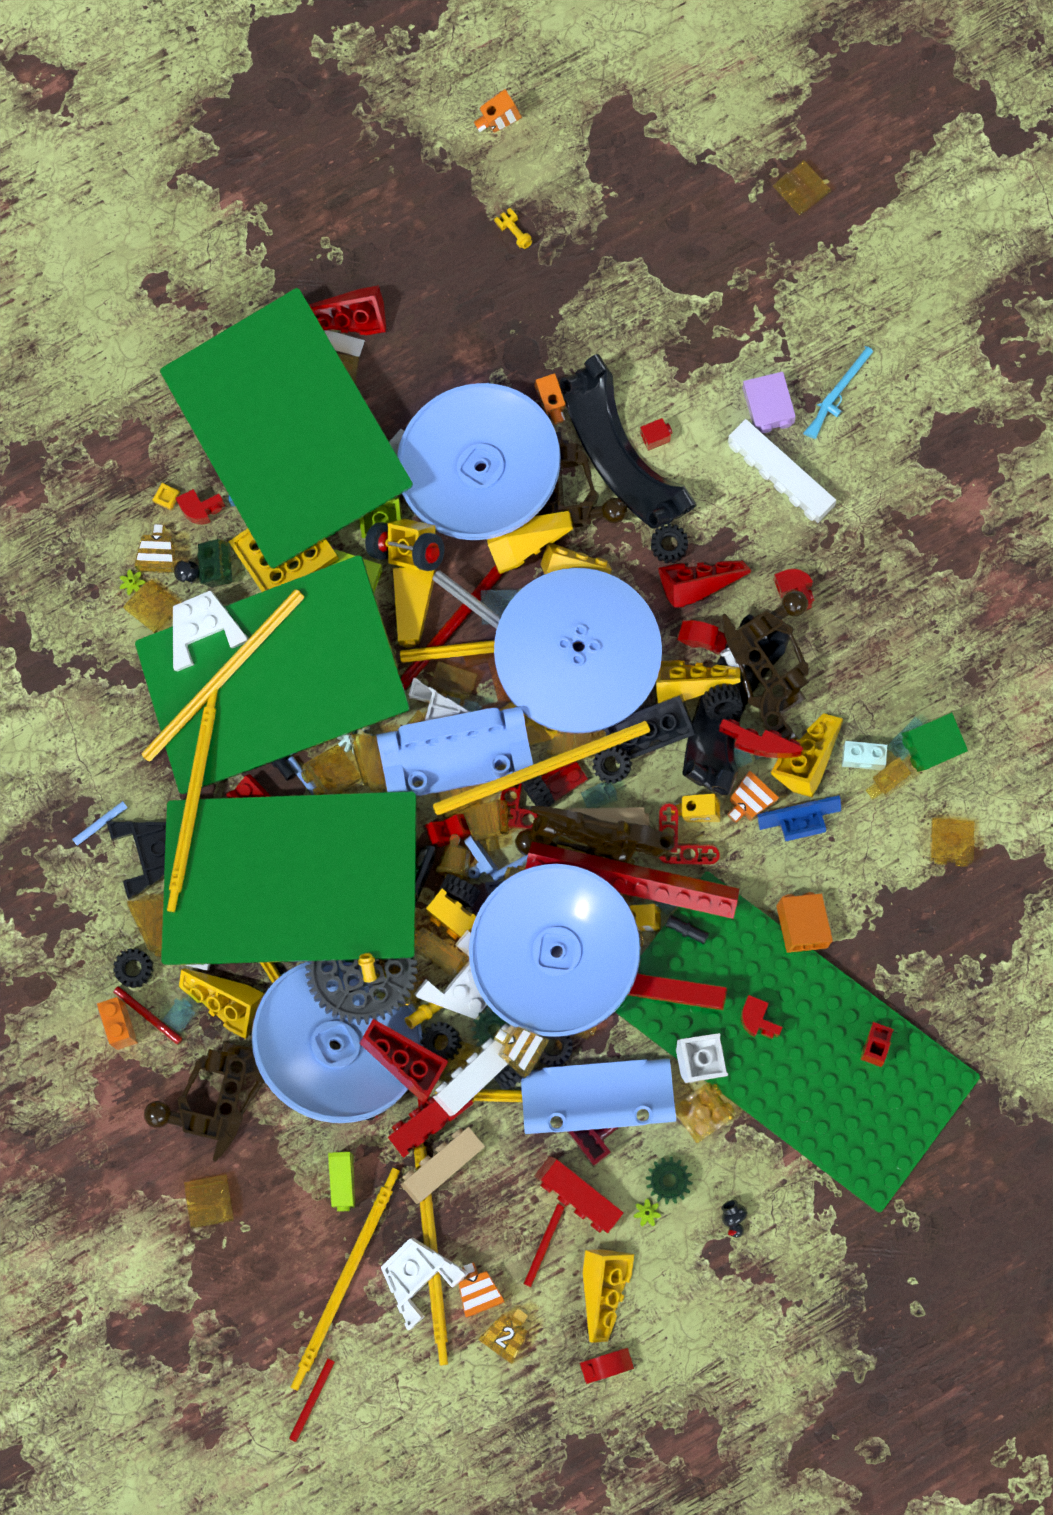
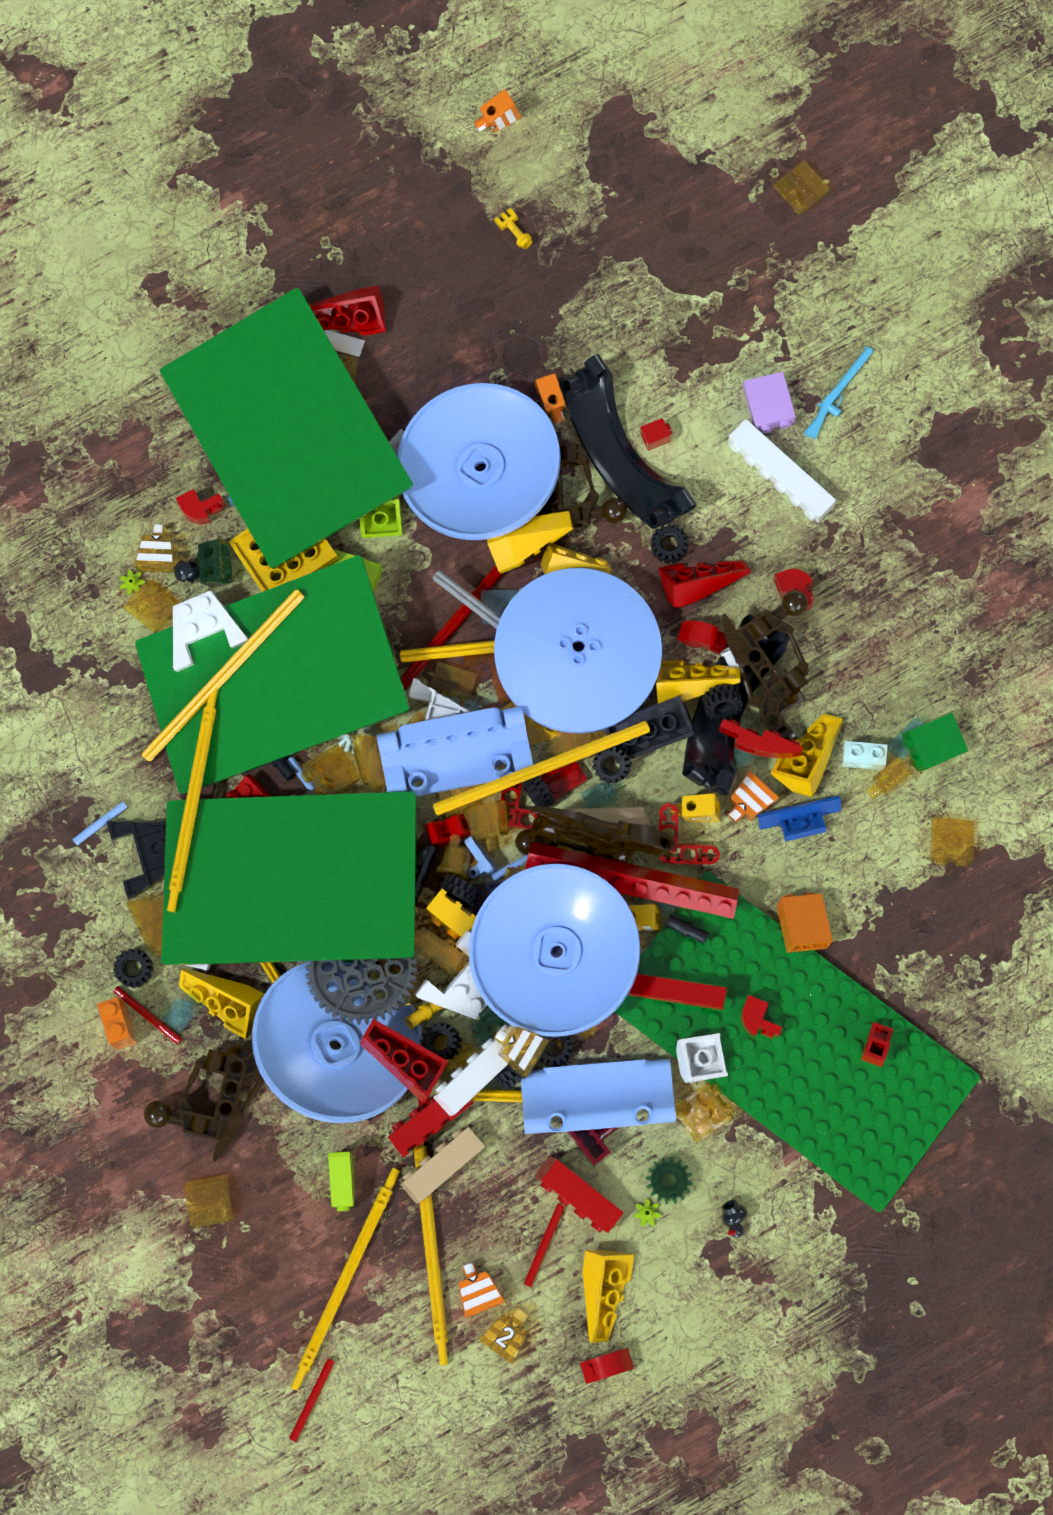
yellow tile [152,483,181,510] -> none
yellow pin [358,953,377,982] -> none
brick [365,519,445,571] -> none
white wing [381,1238,468,1331] -> none
yellow slope [393,567,435,648] -> none

